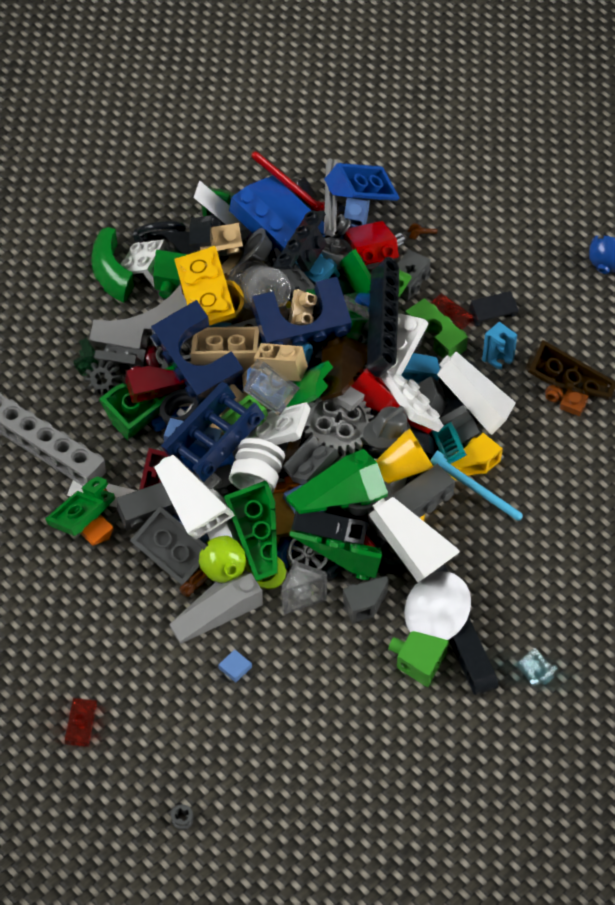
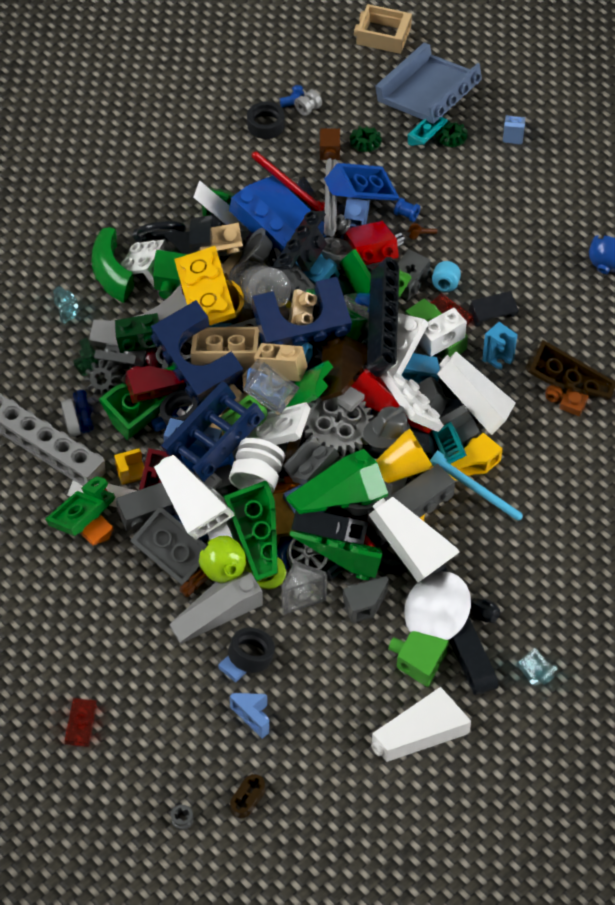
none -> clear light blue bracket [53,286,79,324]
none -> light grey beam [60,399,80,437]
none -> clear blue pin [73,390,94,433]
none -> yellow panel [114,448,144,485]
none -> dark green bracket [115,313,160,353]
none -> black tyre [228,627,275,673]
none -> medium blue slope [230,693,269,739]
none -> dark brown beam [230,774,265,819]
none -> black tyre [247,101,285,139]
none -> blue arm [279,85,304,108]
none -> light grey wheel [294,89,322,116]
none -> reddish brown brick [320,128,340,160]
none -> dark green gear [350,125,382,152]
none -> tan window [354,4,412,54]
none -> white slope [371,687,471,762]
none -> sand blue panel [375,43,482,124]
none -> blue bush [394,197,420,222]
none -> teal slope [407,117,447,146]
none -> white brick [418,308,467,357]
none -> medium azure head [432,261,461,292]
none -> dark green gear [436,120,467,147]
none -> black piece [470,598,500,623]
none -> light blue slope [503,115,526,144]

